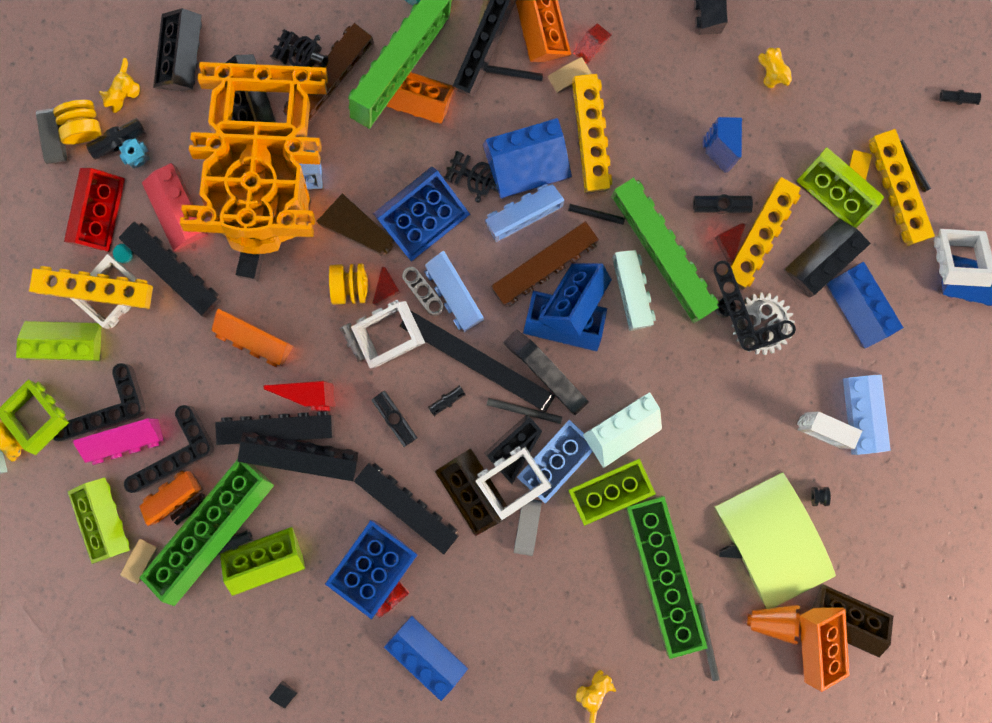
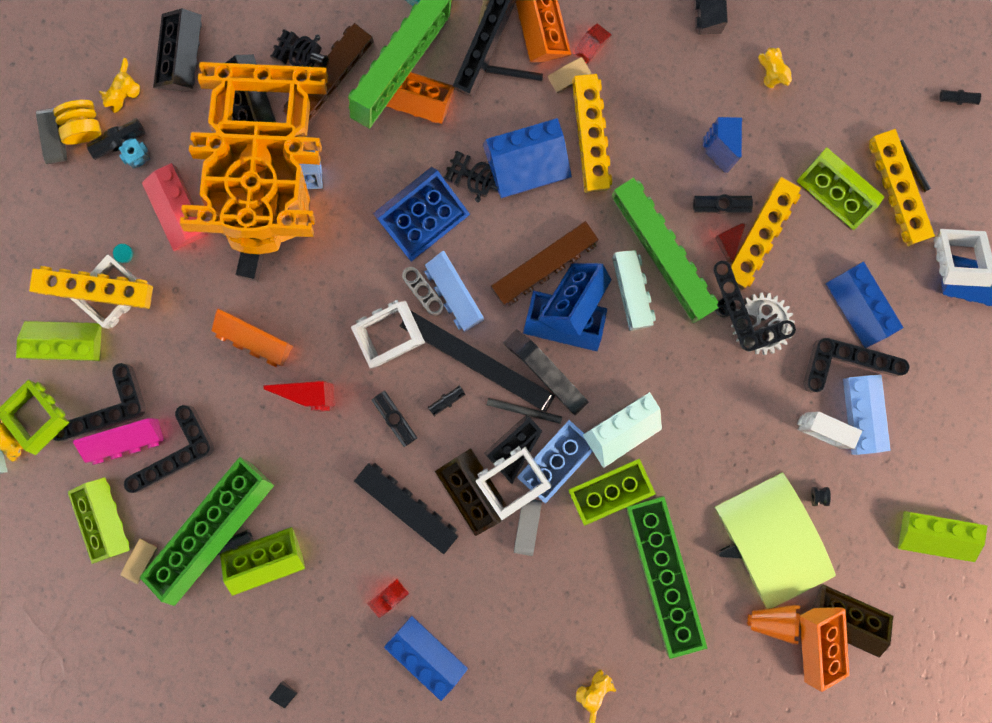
red slope [64,168,125,252] -> none
black brick [118,222,221,318] -> none
orange slope [139,470,203,526] -> none
black pin [170,493,205,525] -> none
black brick [215,411,335,445] -> none
black brick [237,432,358,481] -> none
dark brown slope [317,193,394,256] -> none
blue slope [325,520,418,619] -> none
yellow wheel [329,263,368,305] -> none
light grey pin [340,323,365,362] -> none
clear red slope [372,266,401,306] -> none
light blue slope [485,184,564,242] -> none
black bar [568,204,625,225] -> none
dark grey bar [695,603,720,681] -> none
black slope [784,219,871,298] -> none
yellow tile [849,150,872,180] -> none
none -> black beam [804,338,909,393]
none -> lime slope [898,511,988,562]

